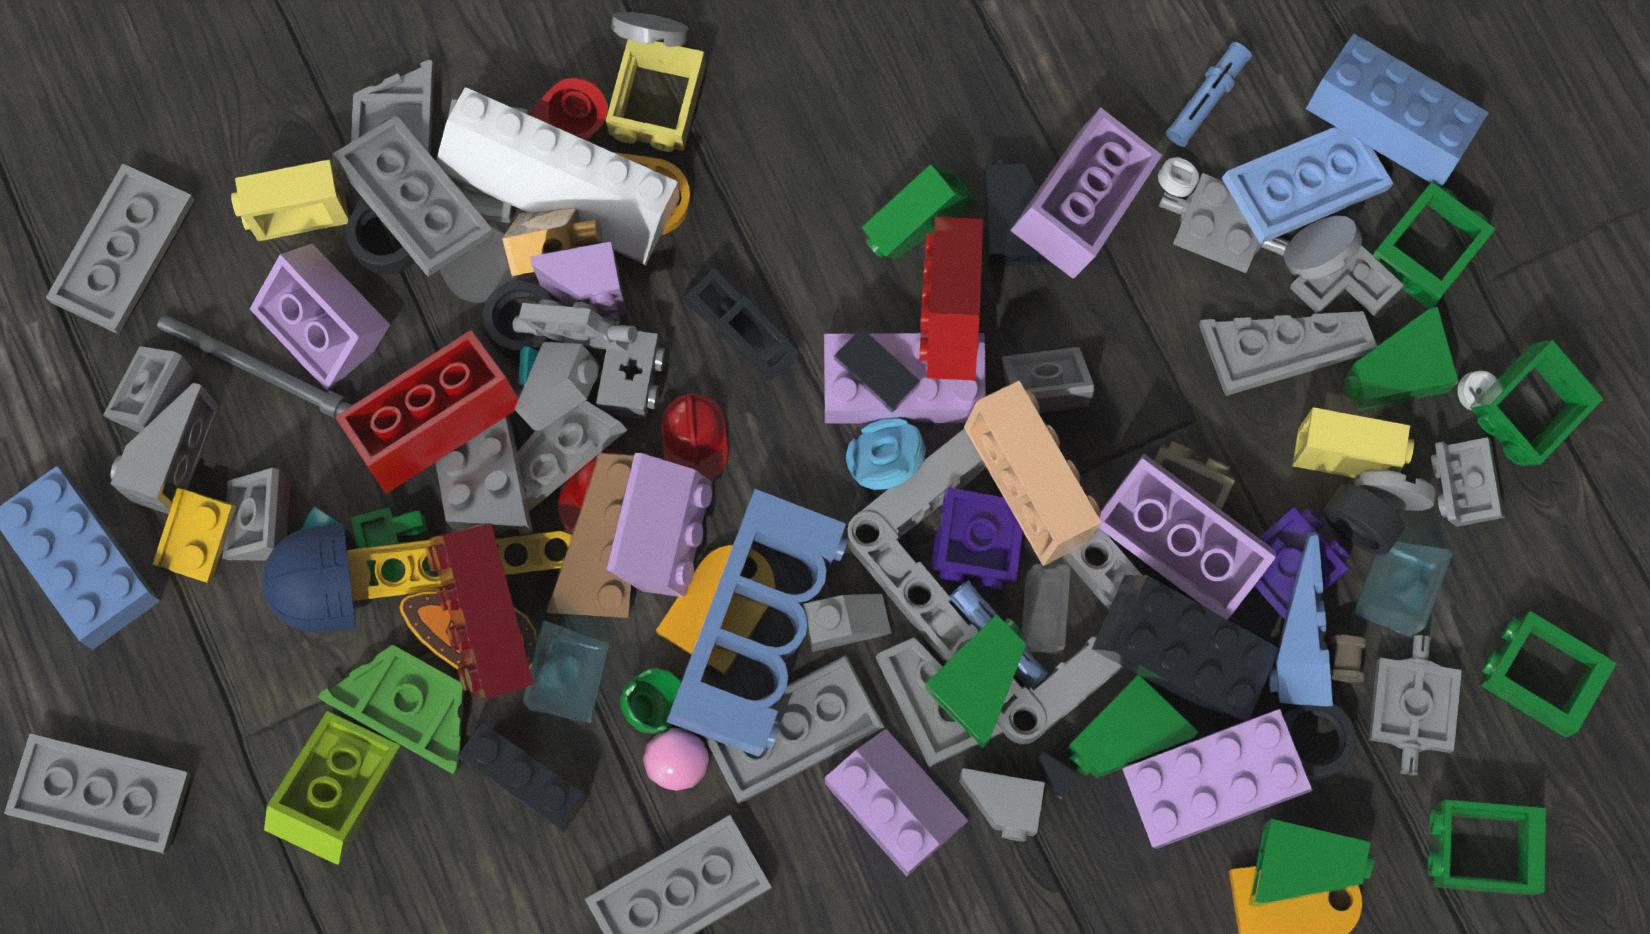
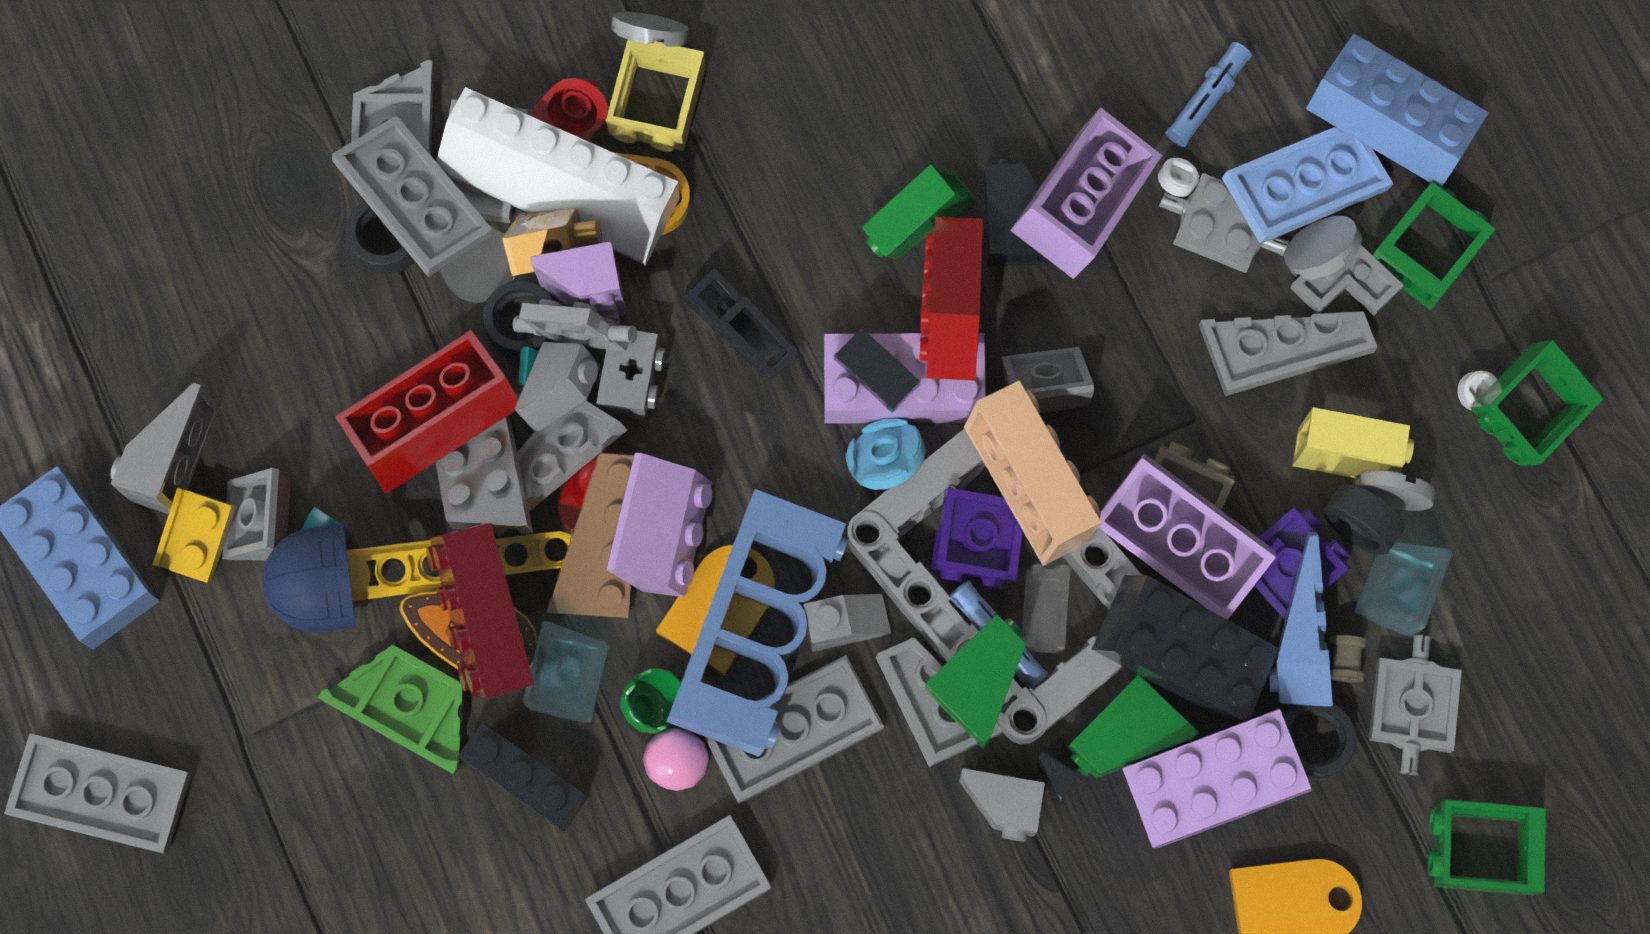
light grey plate [46,164,195,334] -> none
light grey slope [103,346,195,433] -> none
dark grey bar [157,314,353,419] -> none
light yellow window [231,159,349,241] -> none
lavender slope [250,244,390,390] -> none
lime slope [264,711,400,865] -> none
green plate [351,507,432,586] -> none
red piece [662,393,728,481] -> none
lavender slope [825,729,968,877] -> none
green slope [1248,819,1374,907] -> none
green slope [1345,307,1458,411] -> none
light grey bracket [1431,437,1505,527] -> none
green window [1480,611,1617,738] -> none

